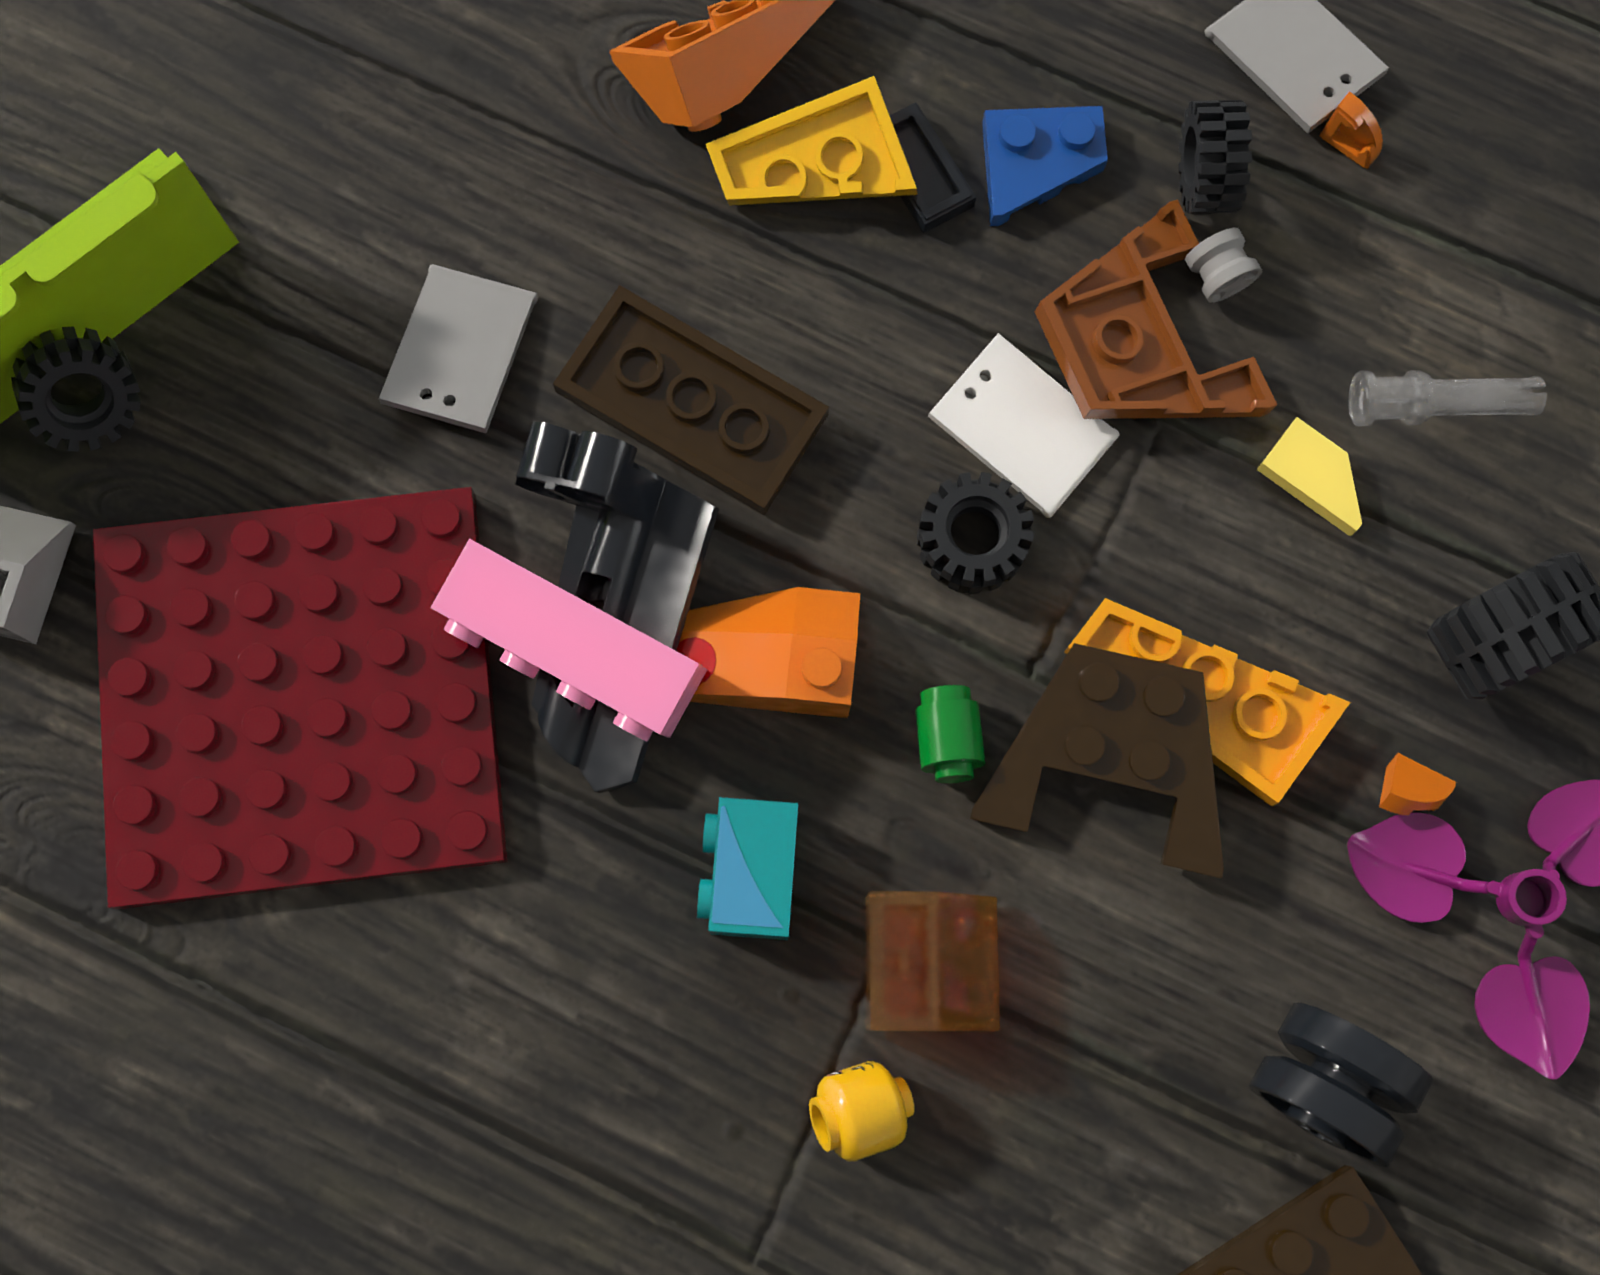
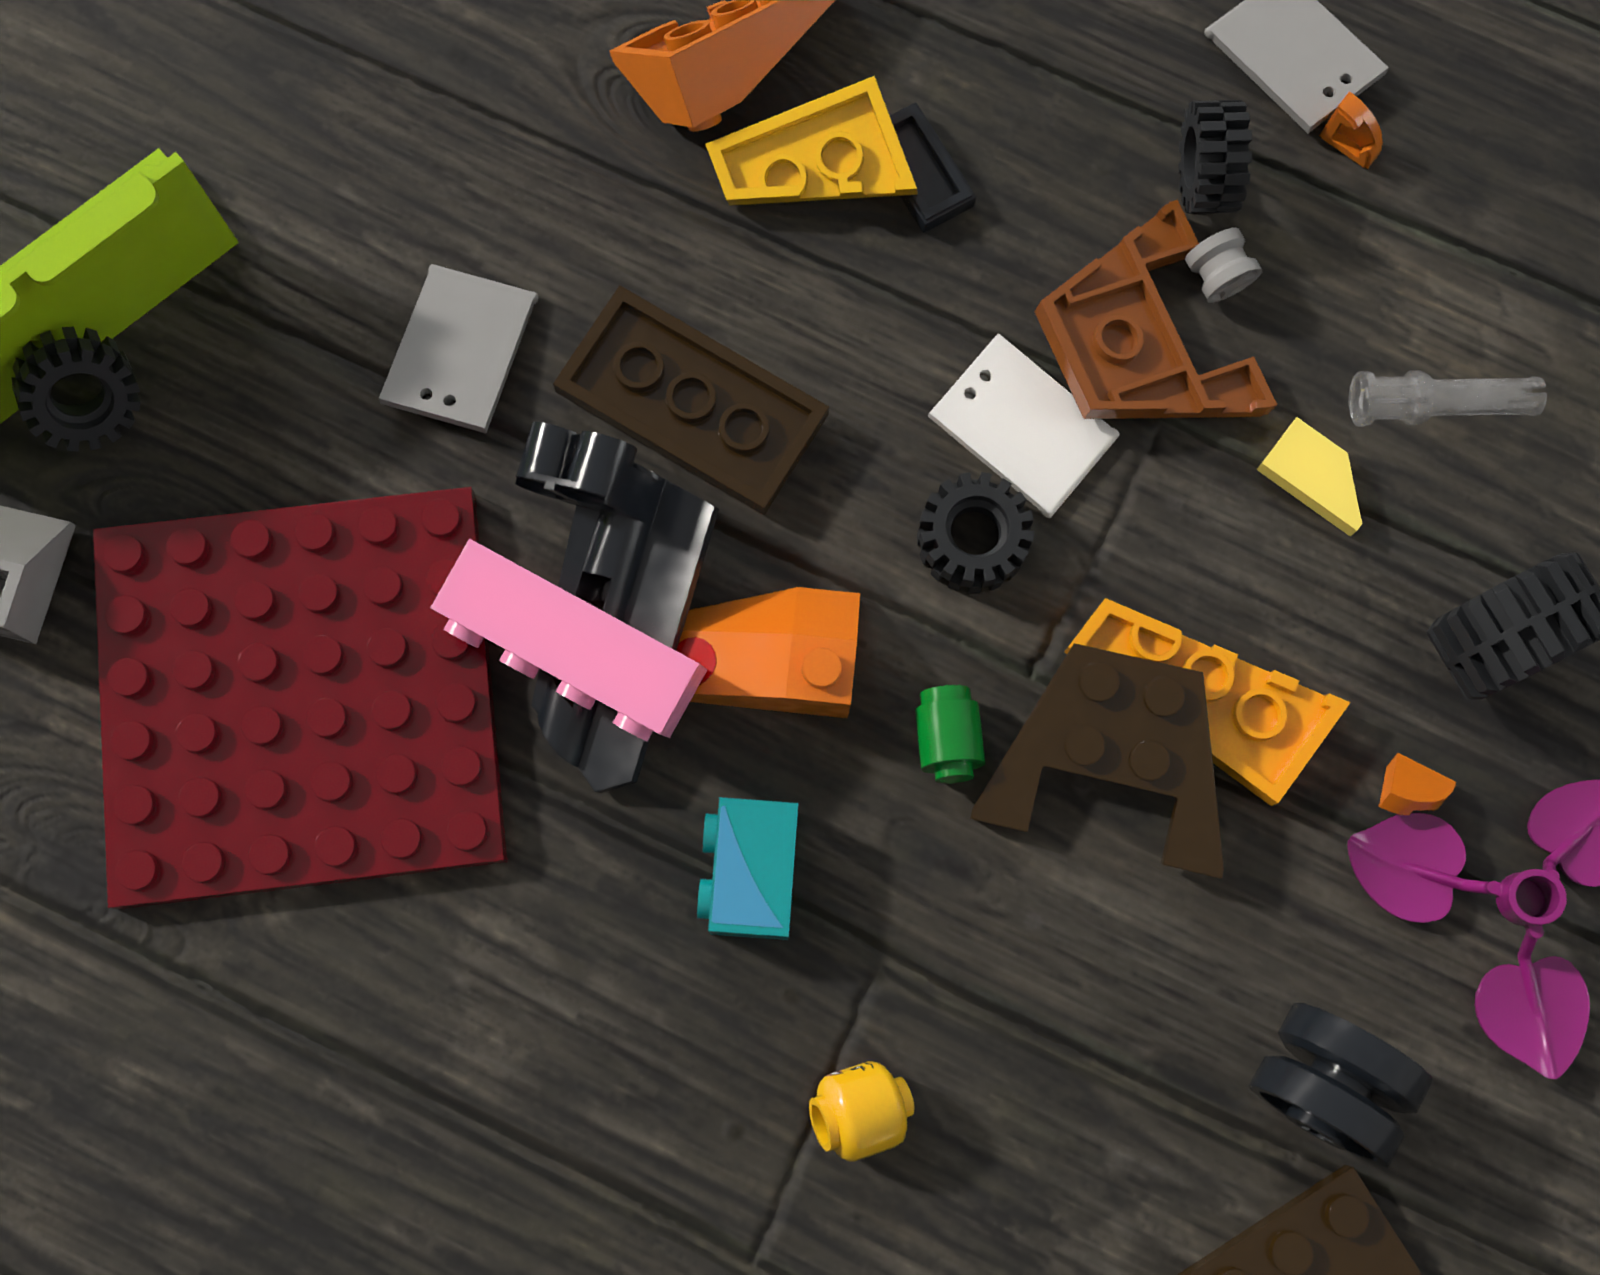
clear orange slope [865,891,1000,1031] -> none
blue wing [982,106,1108,226] -> none

